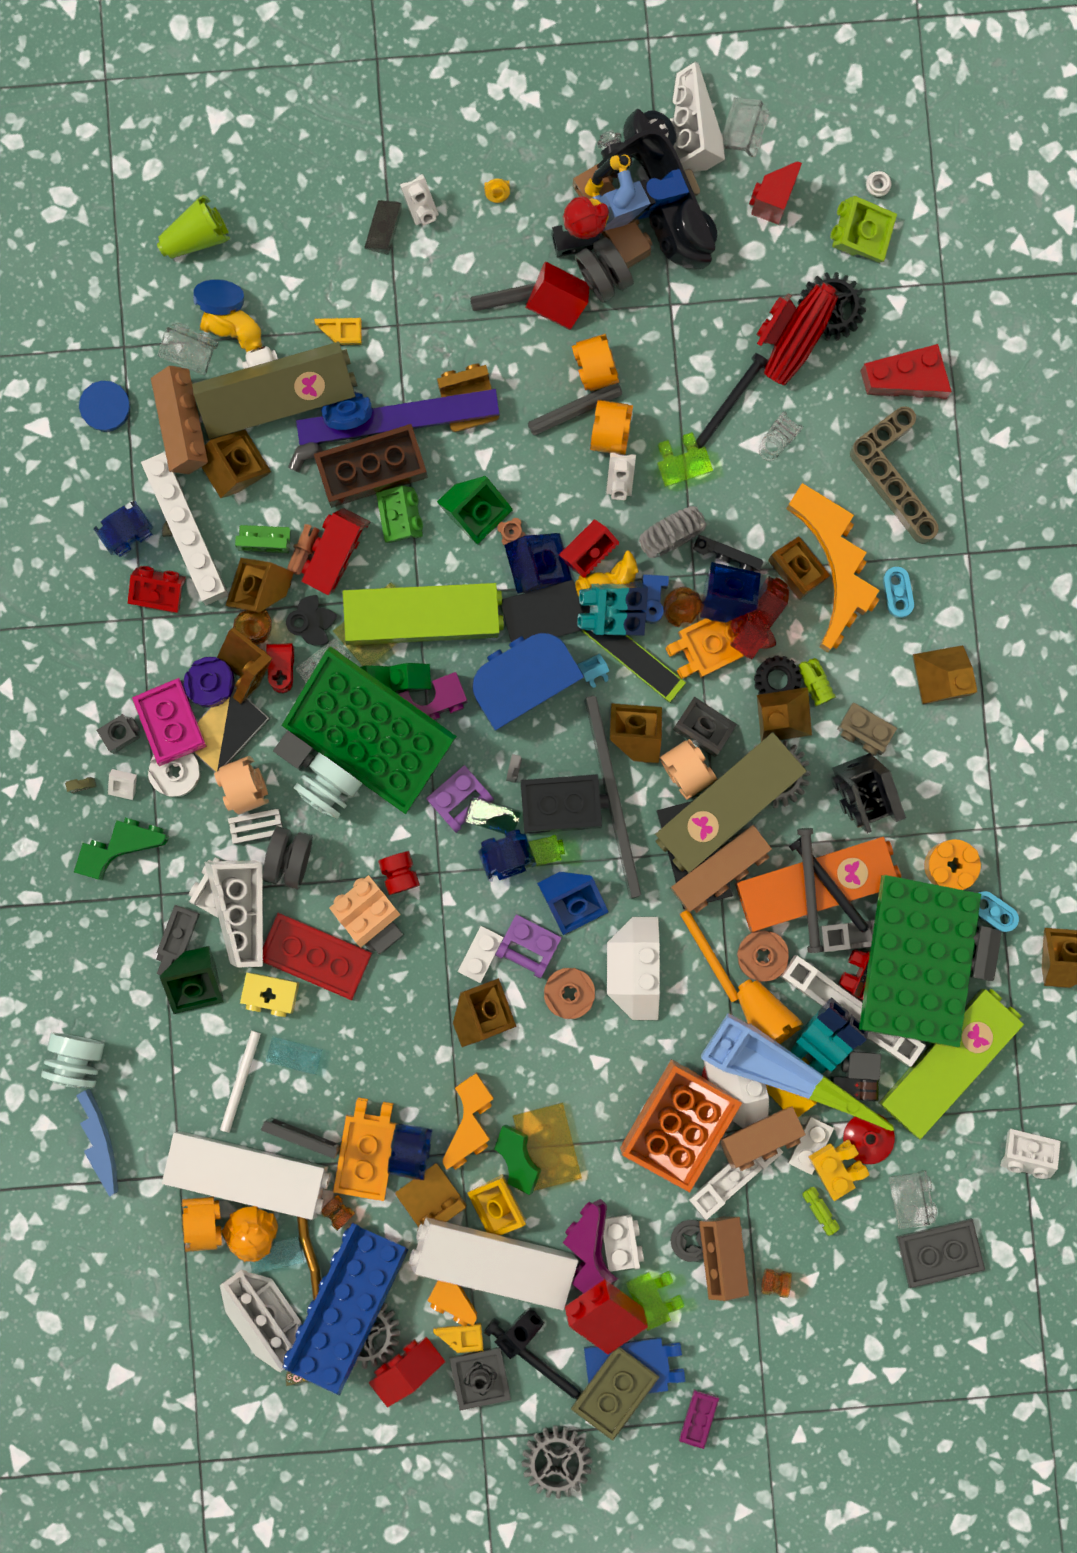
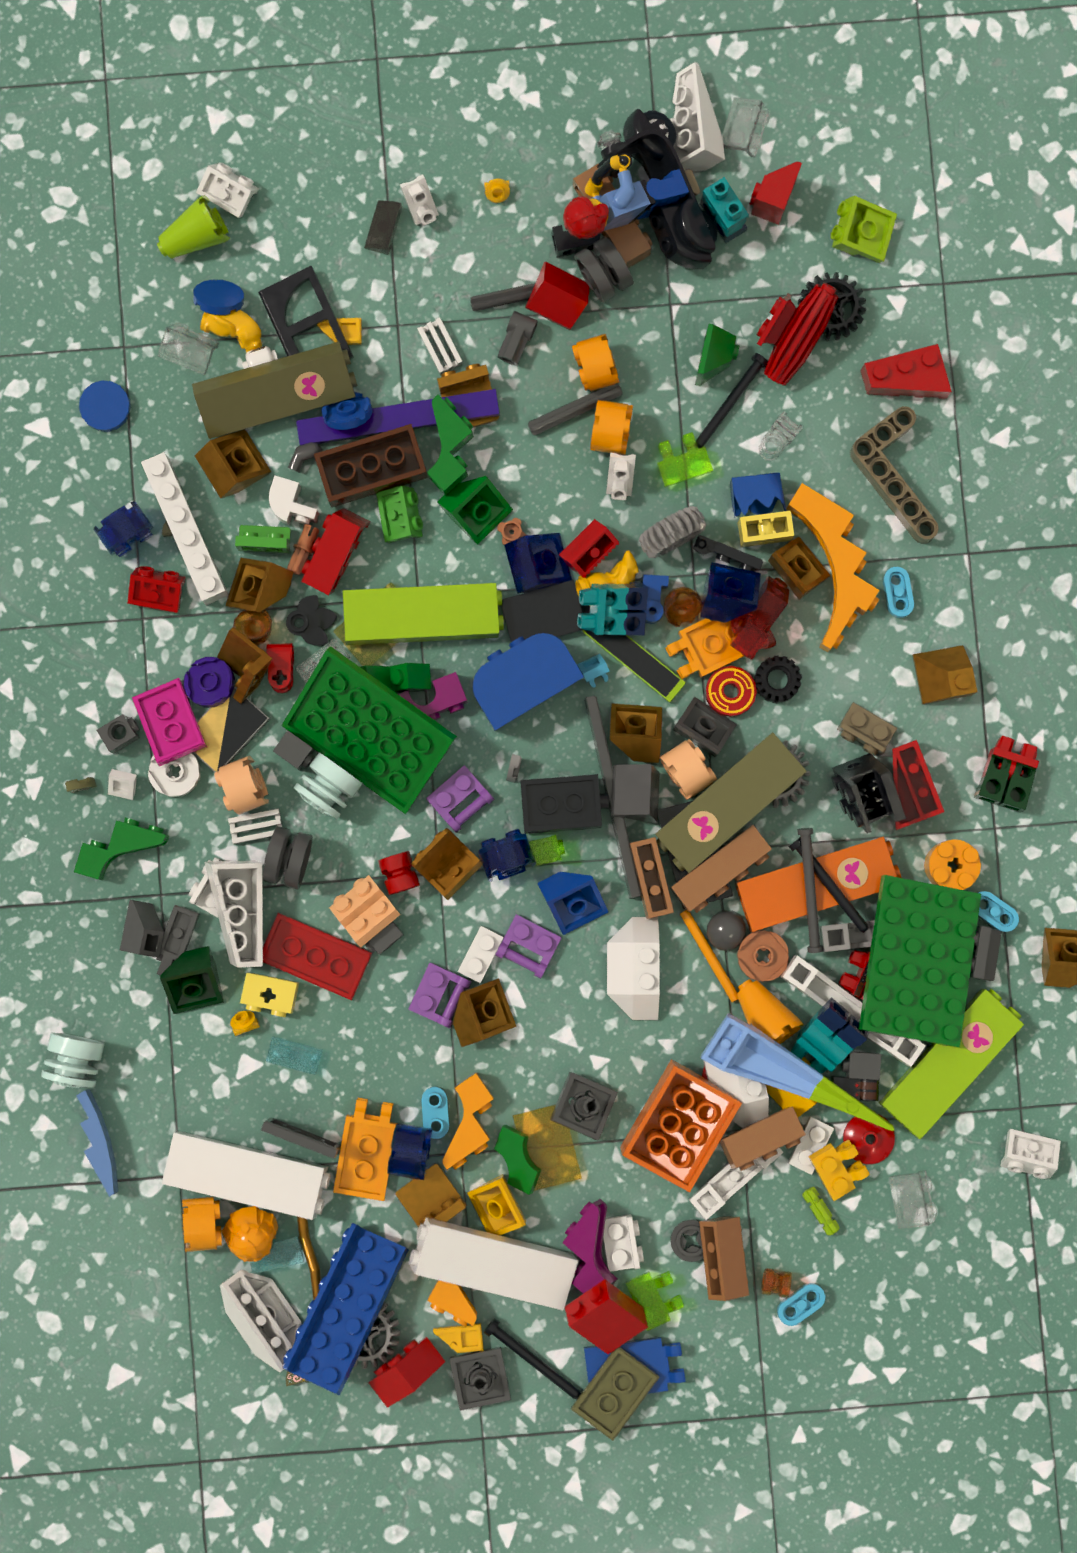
medium nougat brick [151,365,208,474] -> none
white bar [220,1030,261,1133] -> none
clear orange wheel [321,1194,356,1231] -> none
clear green plate [464,796,521,836] -> none
black leg [494,1307,545,1359] -> none
light grey gear [522,1425,592,1499] -> none
nougat plate [544,968,595,1019] -> none
magenta plate [679,1389,719,1449] -> none
pearl gold slope [757,687,812,742] -> none
lime hinge [798,658,836,707] -> none
white plate [866,171,891,197] -> none
dark grey tile [896,1218,985,1288] -> none
none -> dark grey slope [120,900,164,958]
none -> white bracket [196,163,259,218]
none -> yellow plate [230,1011,260,1036]
none -> black window [258,266,354,359]
none -> white brick [269,475,319,526]
none -> medium lavender plate [408,963,472,1028]
none -> pearl gold bracket [412,828,484,900]
none -> white tile [417,317,463,375]
none -> medium azure plate [421,1086,449,1139]
none -> green arch [427,395,474,496]
none -> dark grey piece [498,311,538,366]
none -> dark grey plate [550,1072,618,1141]
none -> dark grey slope [611,764,660,823]
none -> medium nougat brick [630,837,674,919]
none -> green slope [695,324,740,386]
none -> teal hips [700,177,749,243]
none -> red tile [705,666,757,717]
none -> dark grey hair [706,911,746,951]
none -> blue piece [730,473,786,518]
none -> light yellow brick [738,511,794,548]
none -> medium azure plate [777,1283,825,1326]
none -> red wedge [892,740,944,830]
none -> dark green hips [973,736,1039,813]

